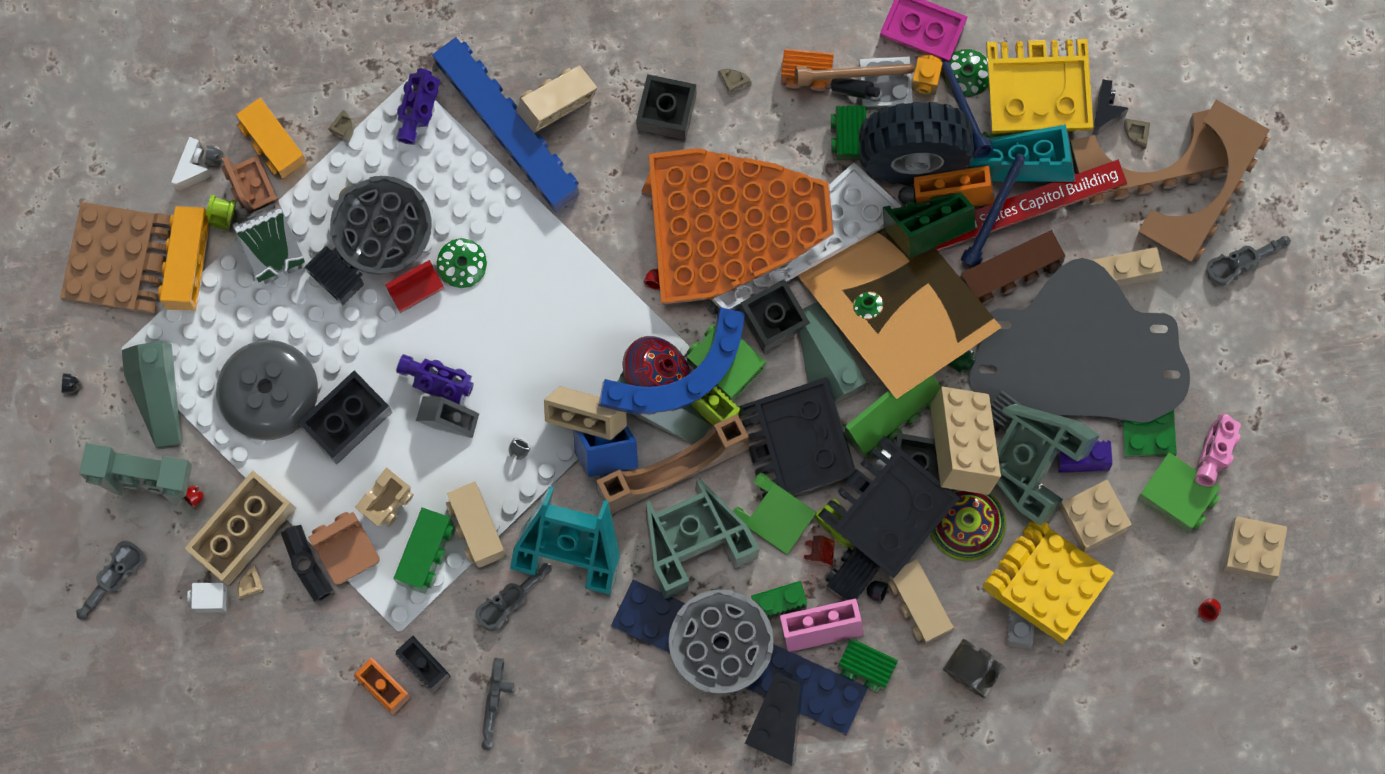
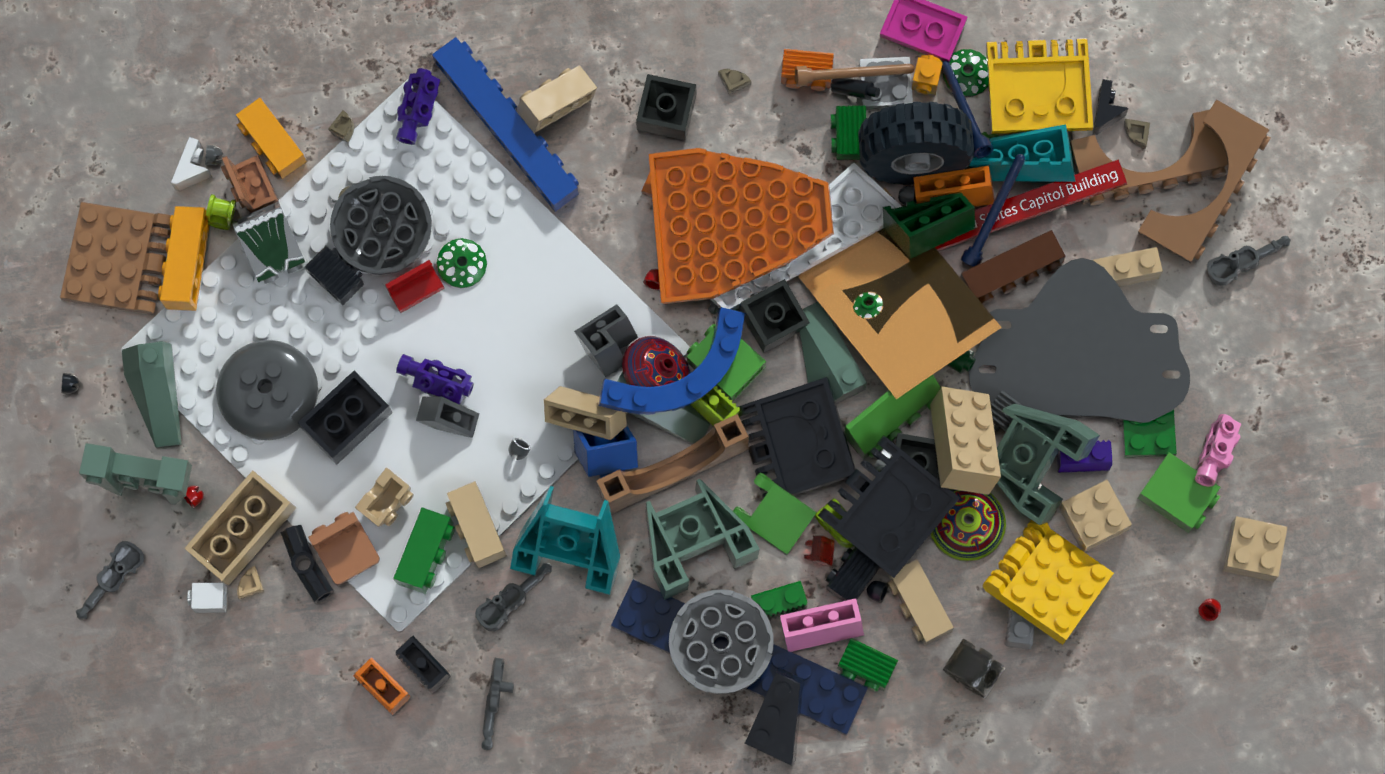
none -> dark grey brick [574,304,638,377]

